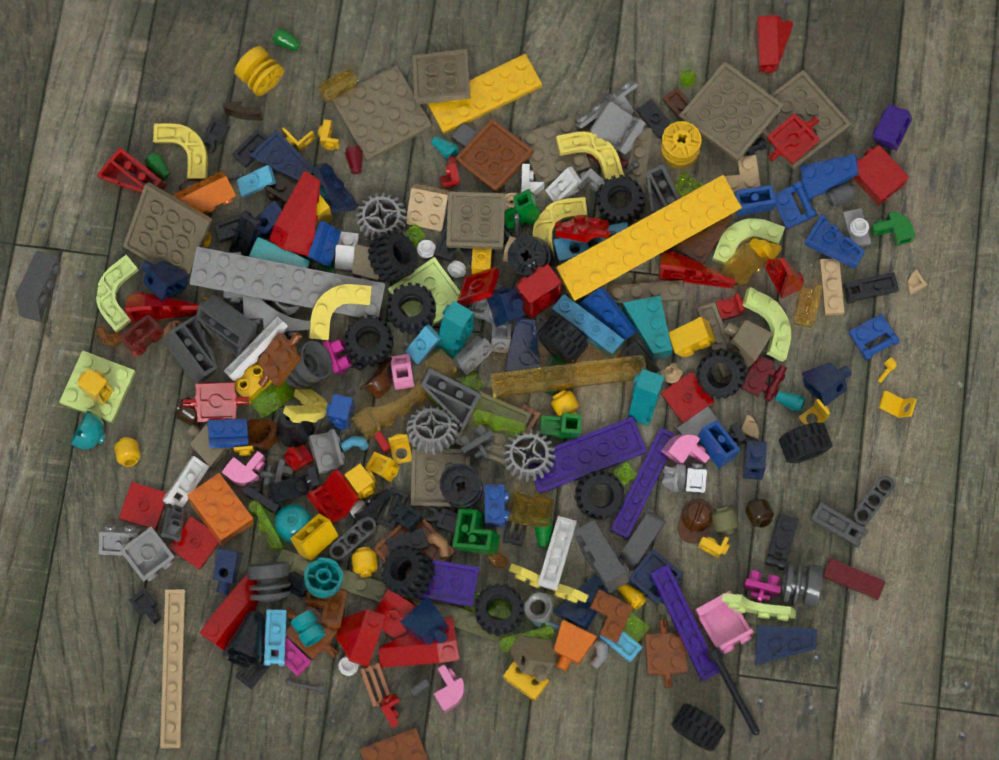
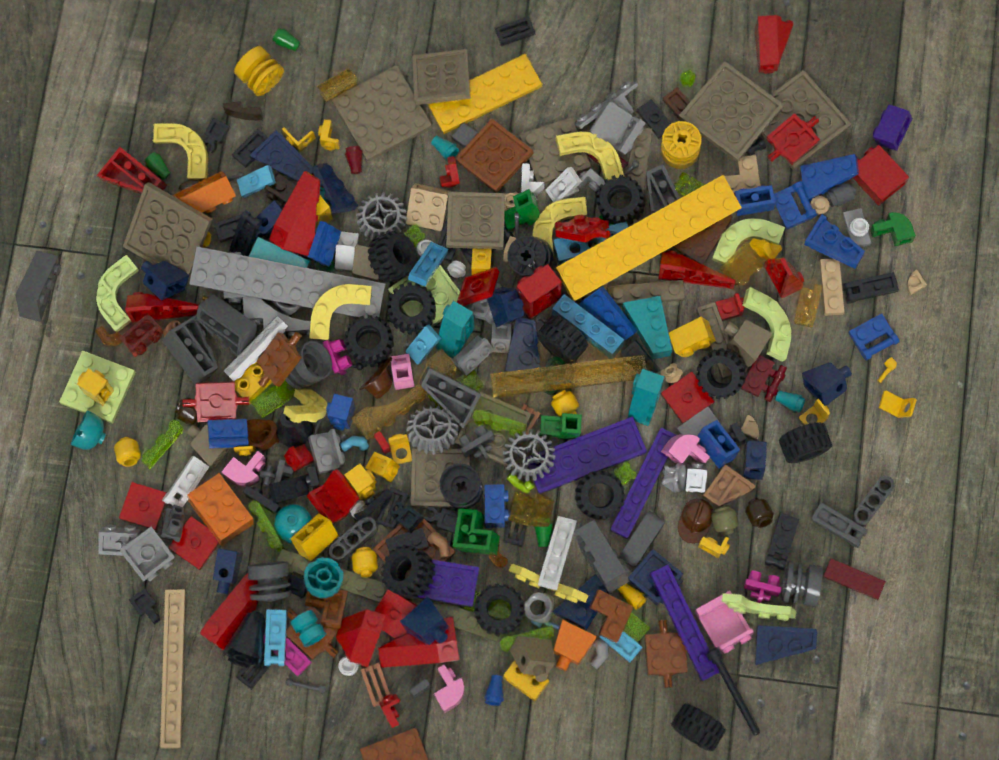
none -> clear neon green plate [141,420,183,470]
none -> dark azure plate [408,242,448,287]
none -> blue cone [484,675,504,706]
none -> black tile [495,16,535,47]
none -> lime arm [506,473,534,493]
none -> medium nougat wing [703,464,756,507]
none -> tan plate [811,196,830,215]

